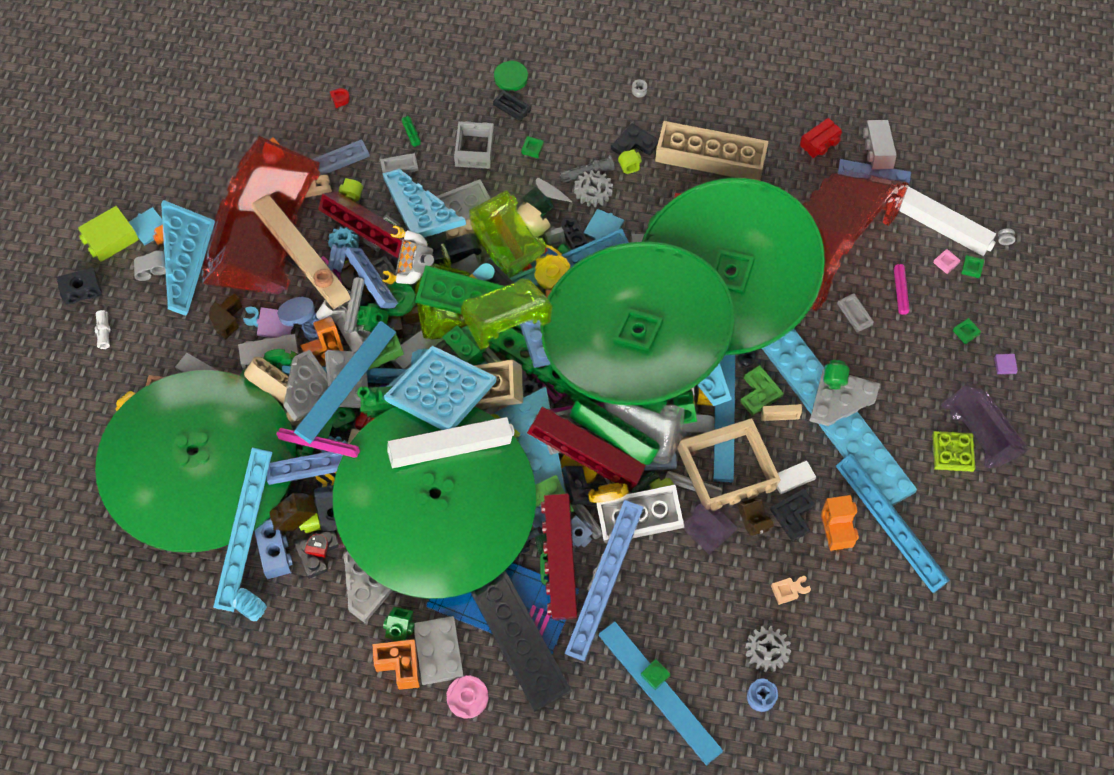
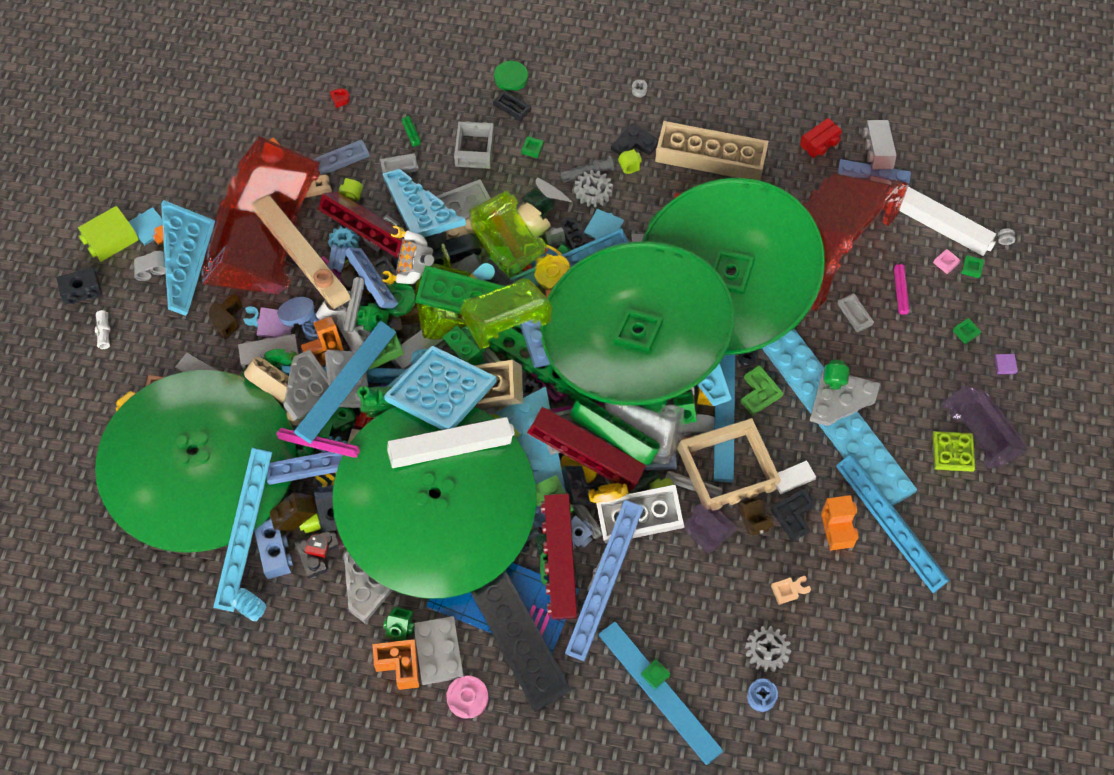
tan tile [761,404,802,421] -> none

